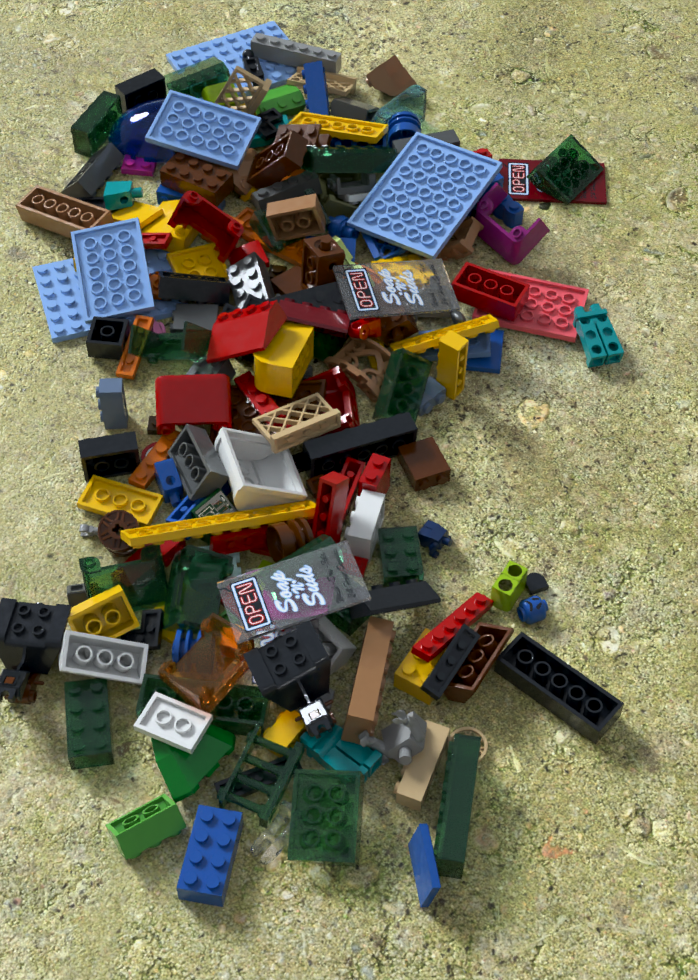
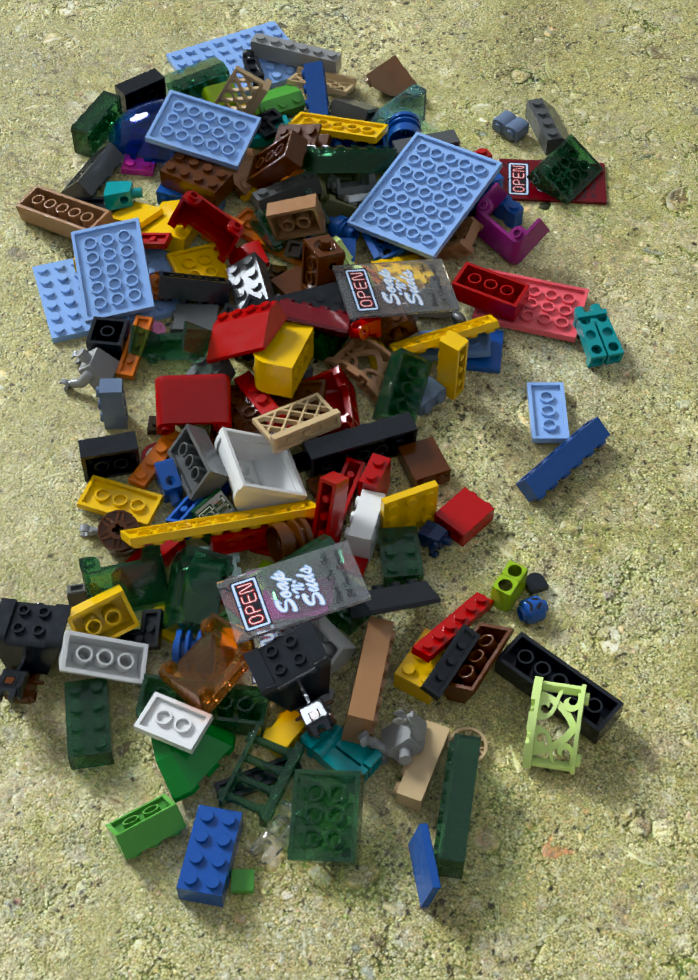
none -> light grey torso [59,348,119,391]
none -> bright green tile [231,869,254,894]
none -> dark brown plate [283,239,303,260]
none -> yellow plate [380,480,438,539]
none -> red brick [434,487,494,547]
none -> sand blue brick [492,110,529,142]
none -> blue brick [516,417,611,502]
none -> yellowish green fence [522,676,590,775]
none -> dark grey slope [525,98,576,155]
none -> light blue plate [526,382,570,443]

